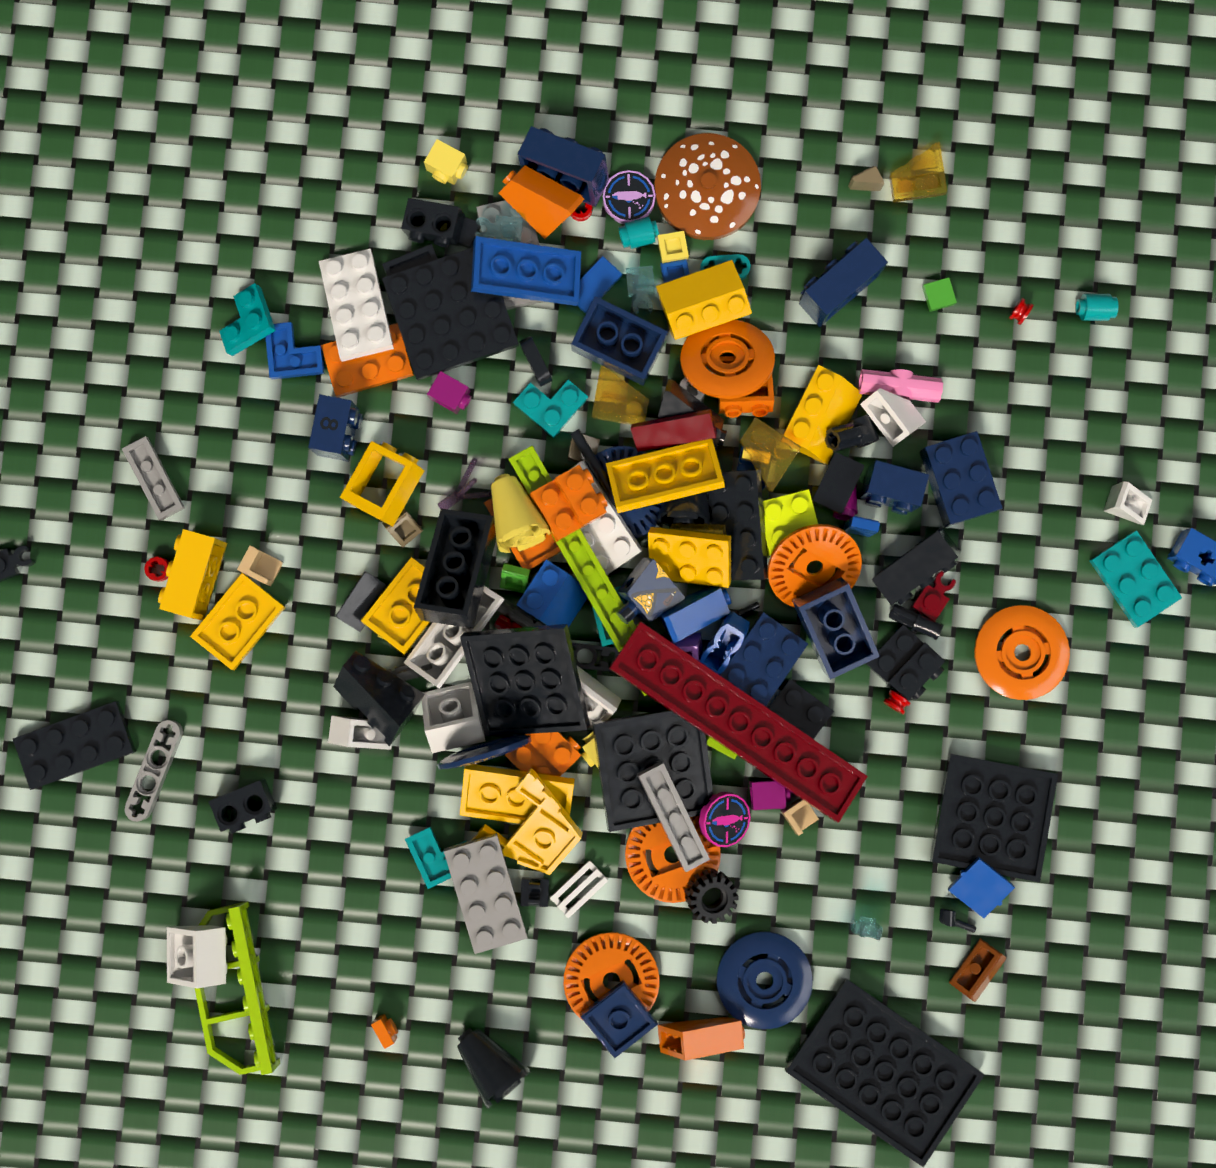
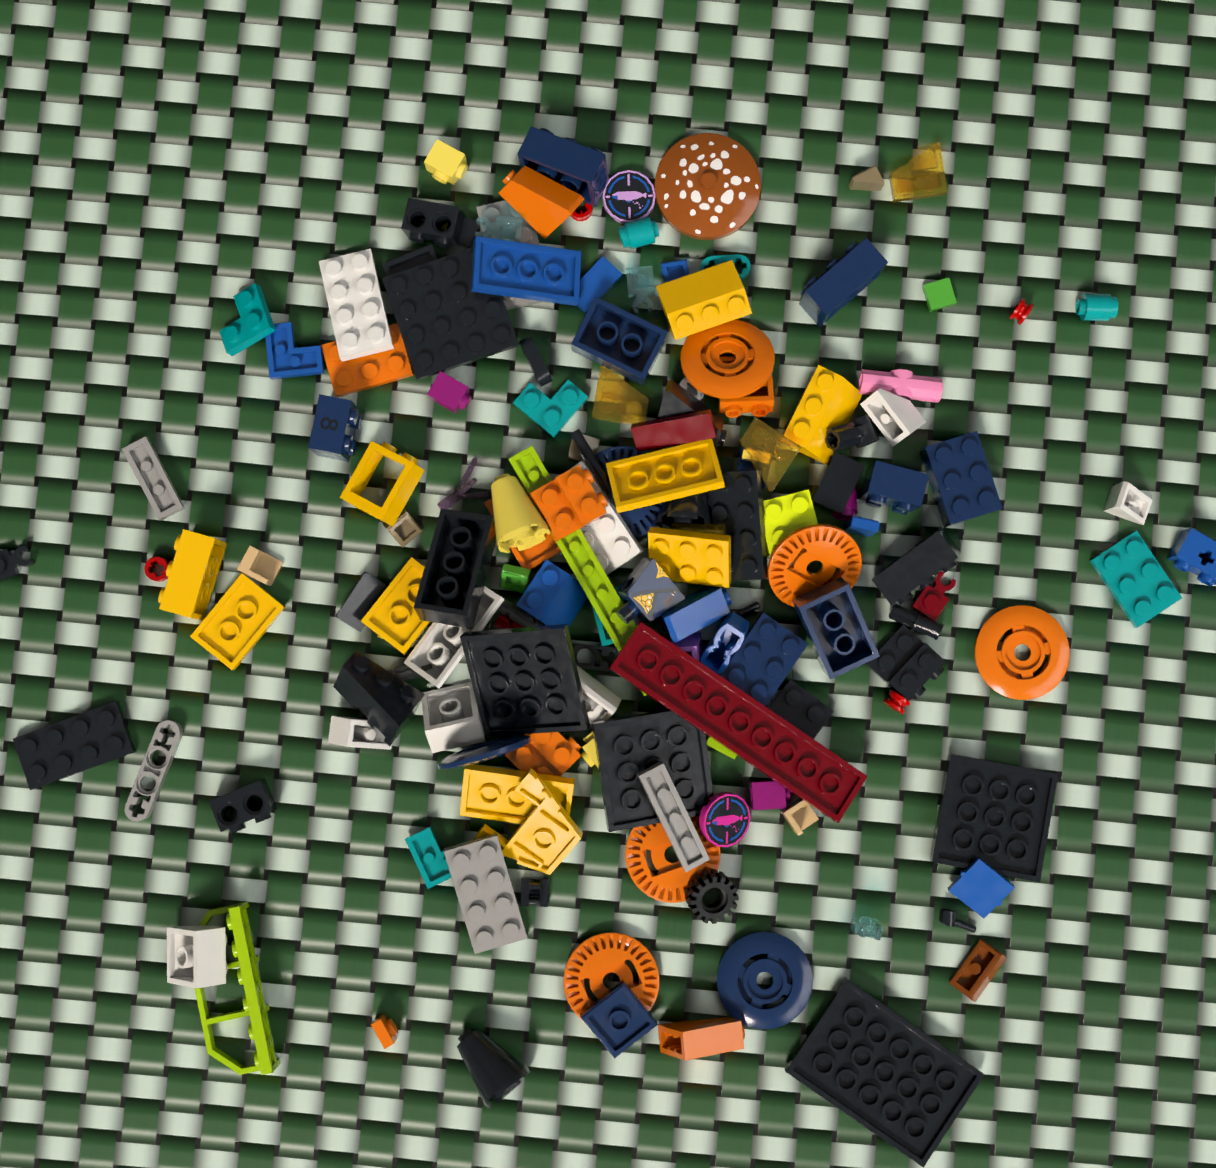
white tile [550,860,608,918] -> none
light yellow plate [657,231,689,263] -> none

